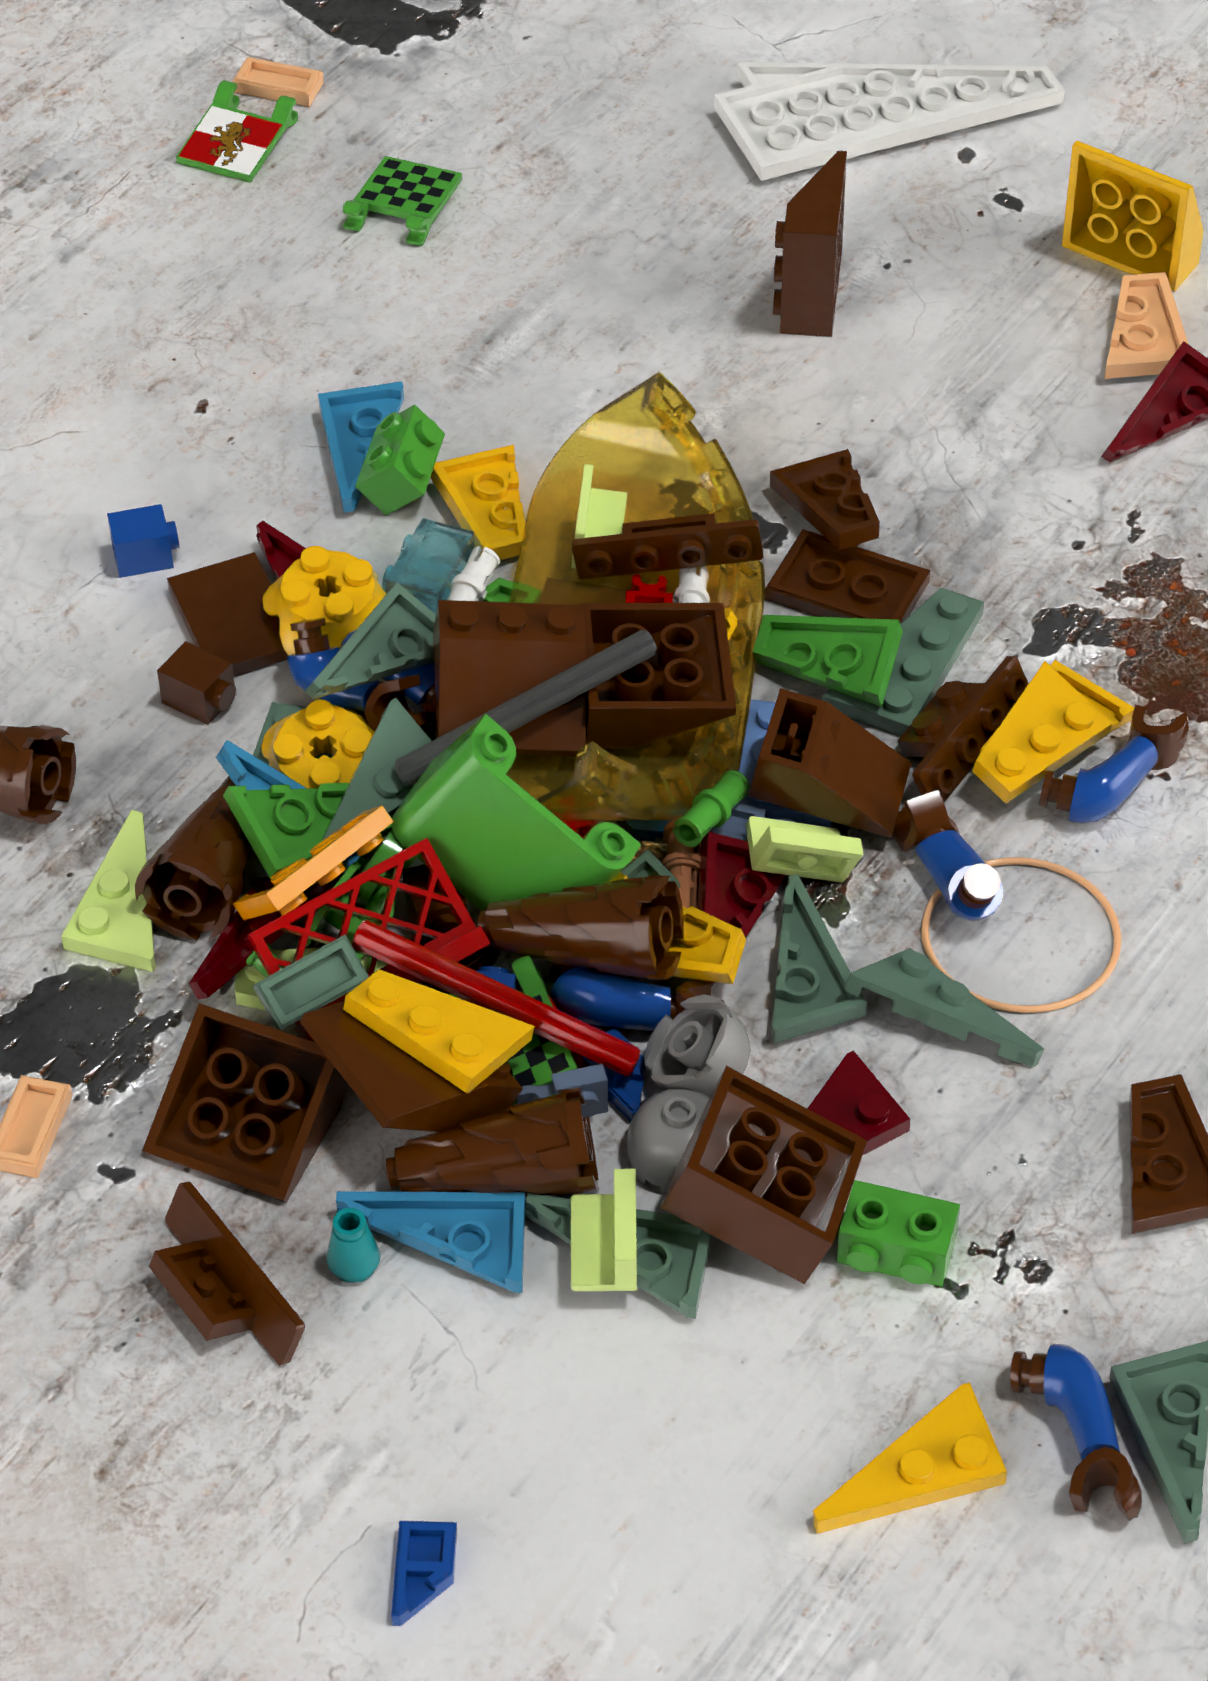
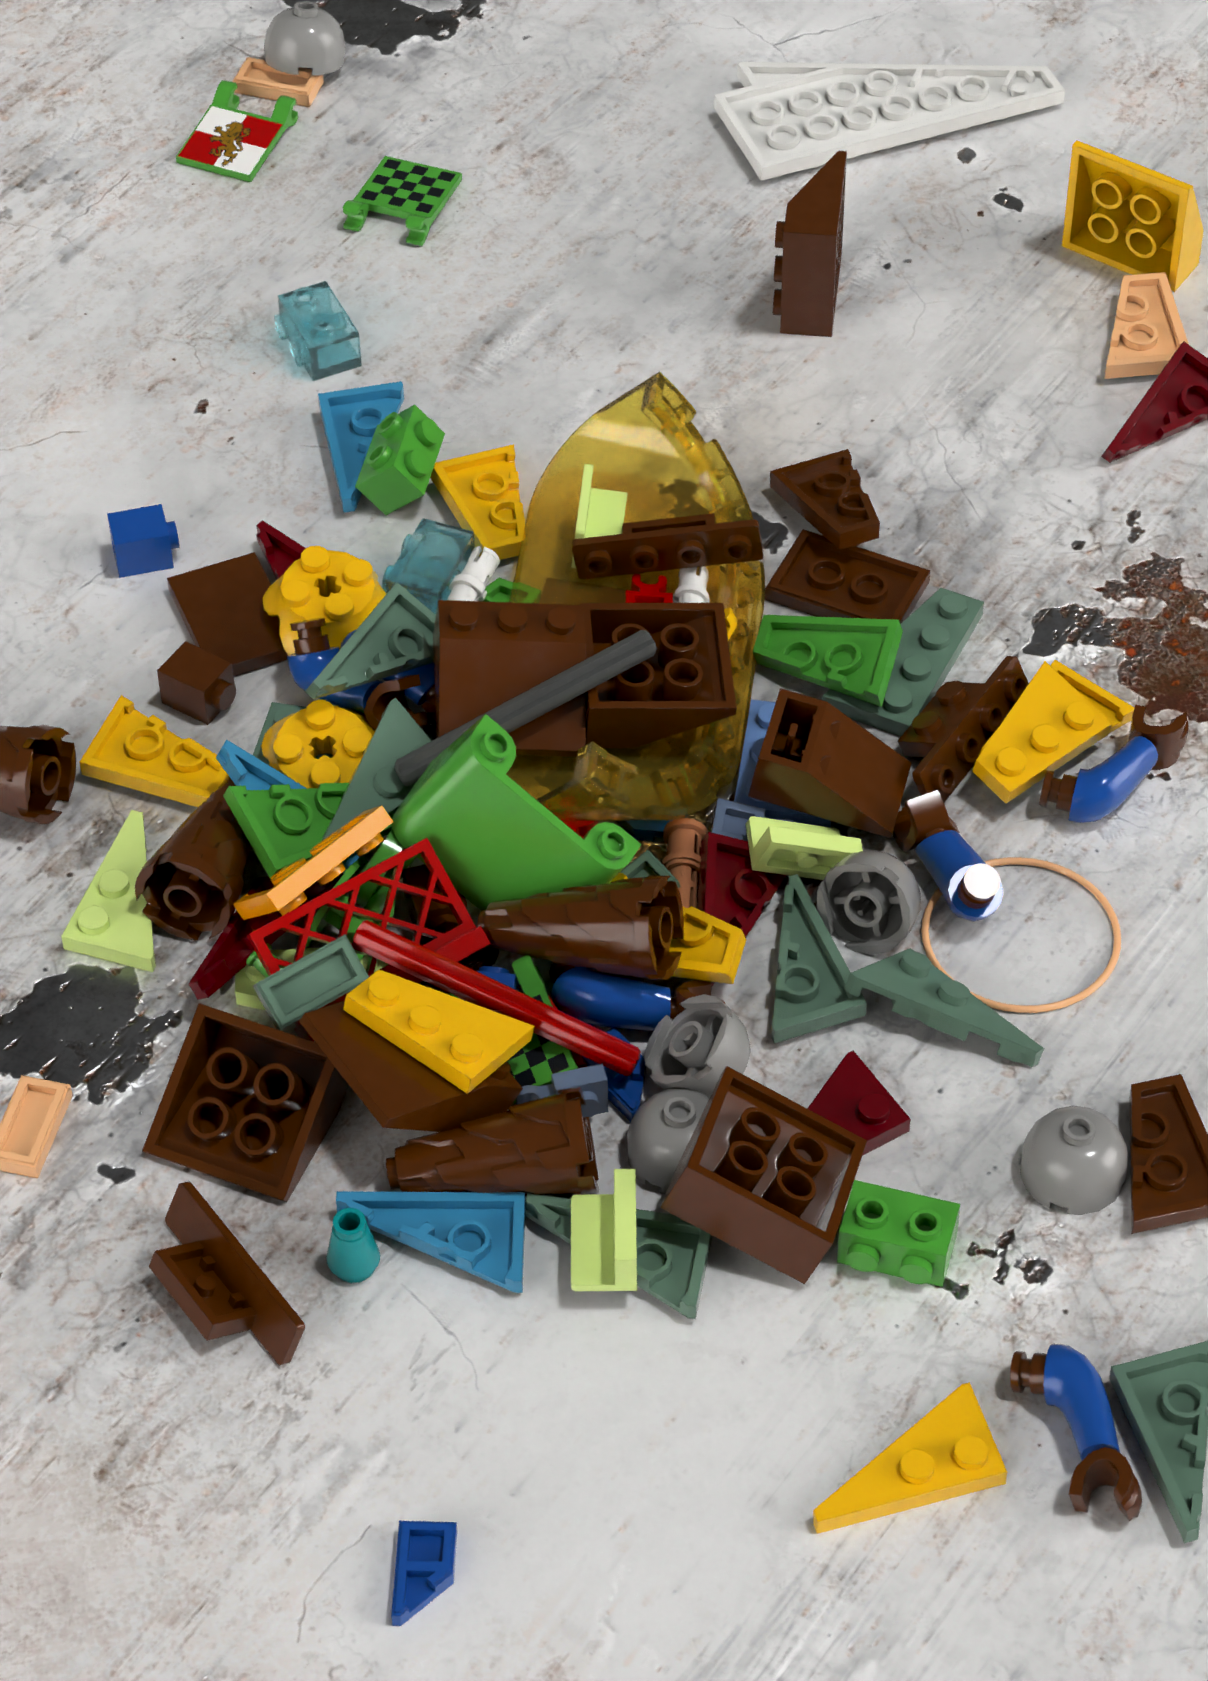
bright green pin [673,770,750,847] -> none
none -> yellow wing [79,695,229,807]
none -> light grey cylinder [264,1,345,75]
none -> clear light blue brick [274,281,362,381]
none -> light grey cylinder [817,850,921,955]
none -> light grey cylinder [1020,1105,1128,1215]

